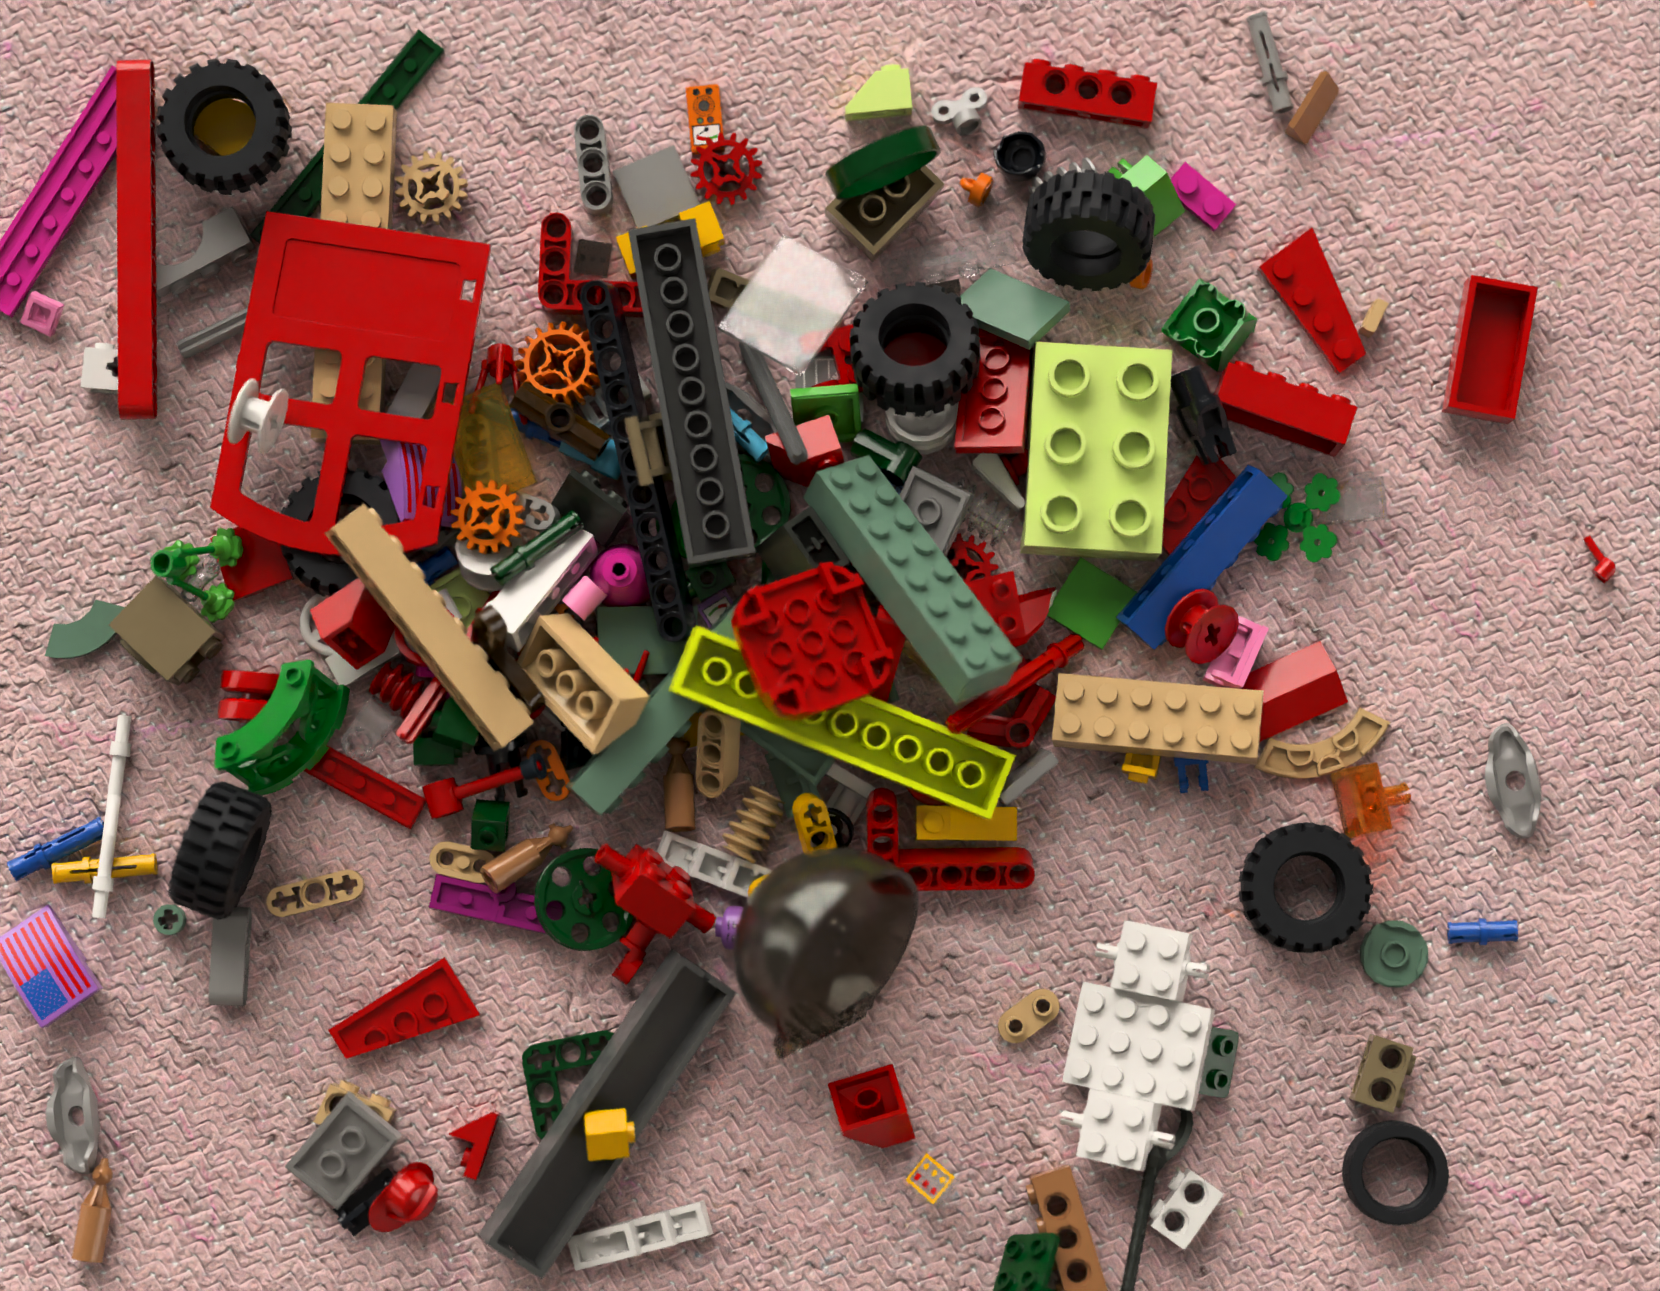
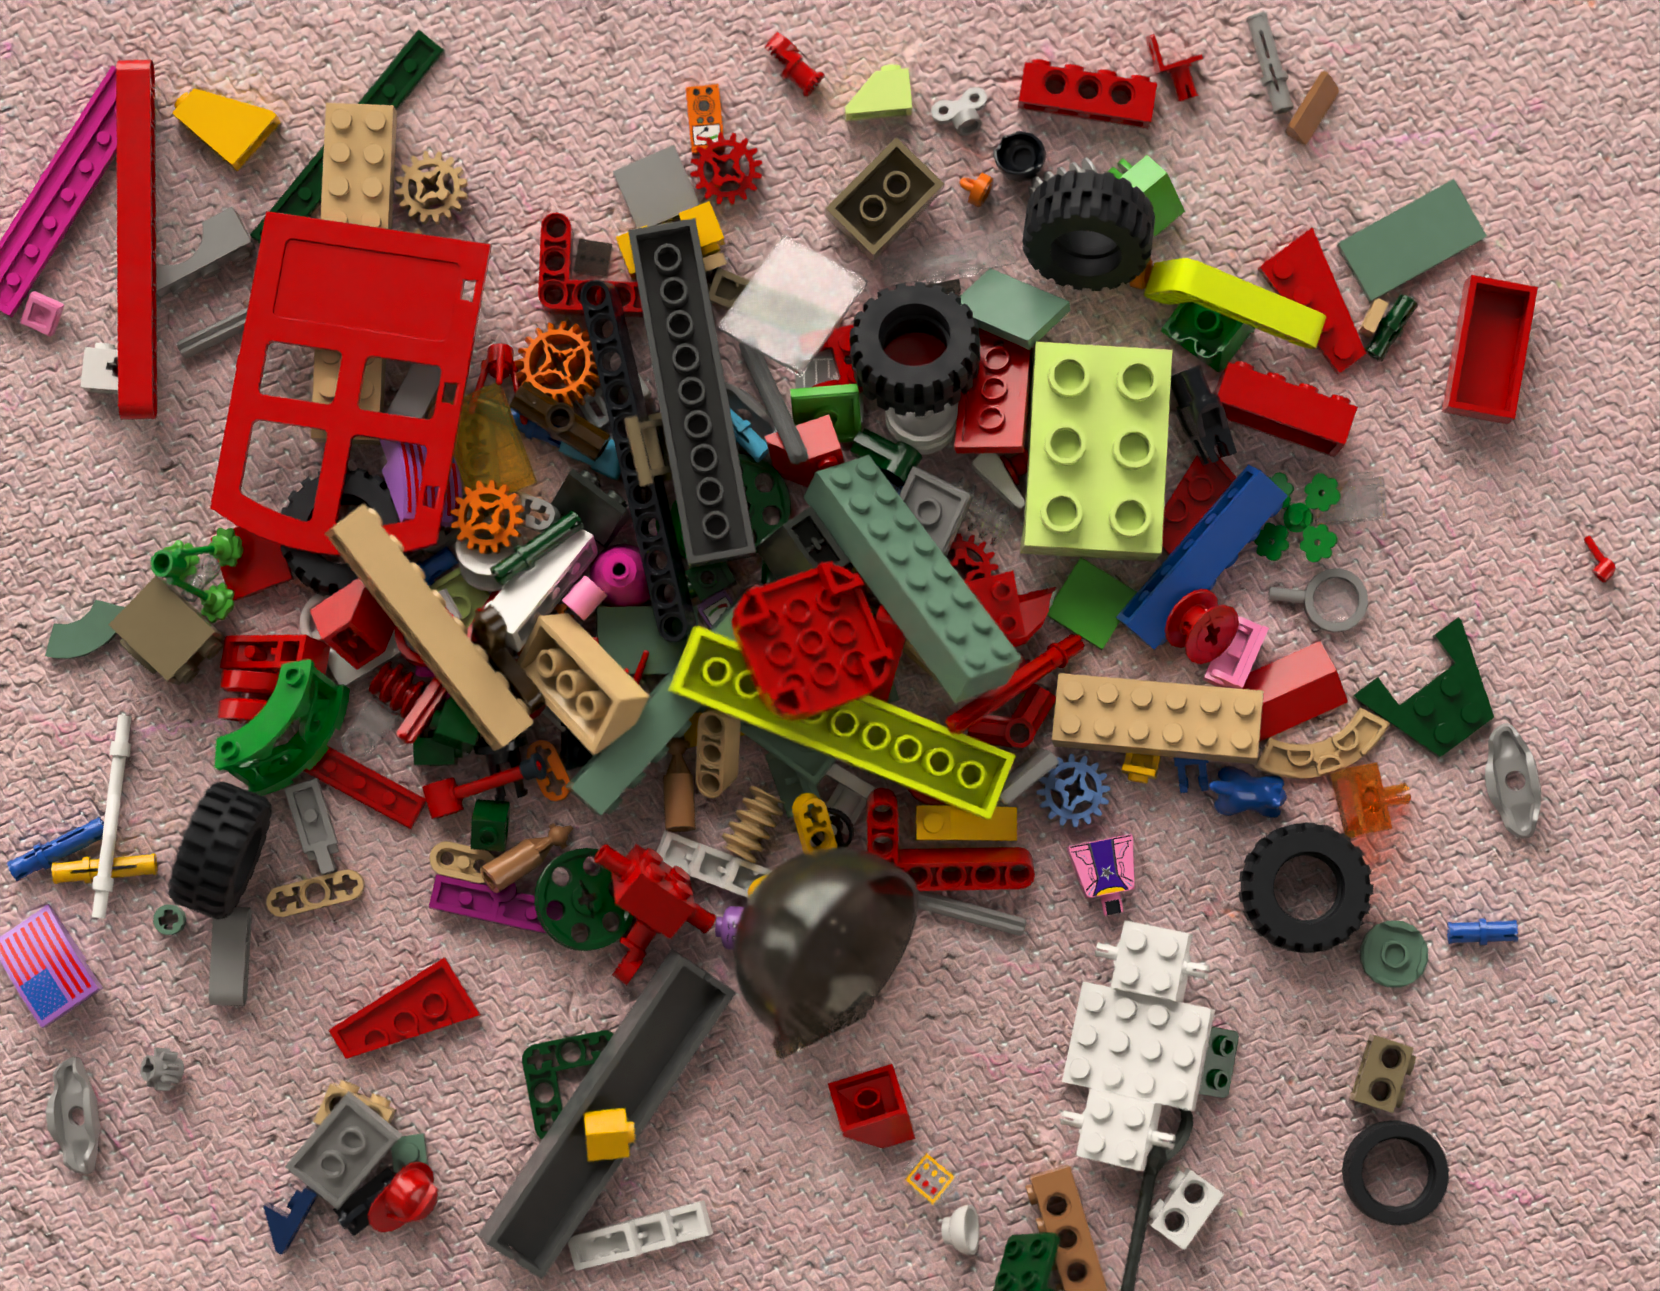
medium nougat wheel [72,1157,113,1263] -> none
black tyre [156,59,292,195] -> none
white piece [228,378,288,455] -> none
red slope [448,1111,500,1180] -> none
light grey beam [574,114,613,216] -> none
dark green piece [825,125,941,200] -> none
tan plate [998,989,1060,1043] -> none
dark pink plate [1171,162,1236,232] -> none
none -> light grey gear [141,1048,184,1091]
none -> red slope [220,635,330,675]
none -> dark blue slope [263,1186,319,1255]
none -> light grey hinge [284,778,339,875]
none -> sand green plate [391,1133,429,1172]
none -> tan tile [703,252,727,272]
none -> red connector [764,32,825,98]
none -> light grey axle [894,891,1026,936]
none -> white piece [942,1205,979,1255]
none -> medium blue gear [1036,754,1110,828]
none -> torso [1066,834,1134,916]
none -> neon yellow beam [1143,258,1326,349]
none -> red bracket [1145,34,1203,102]
none -> blue animal [1209,766,1287,818]
none -> piece [1268,568,1368,633]
none -> sand green tile [1337,179,1487,303]
none -> dark green wing [1352,617,1494,758]
none -> dark green pin [1365,294,1418,362]

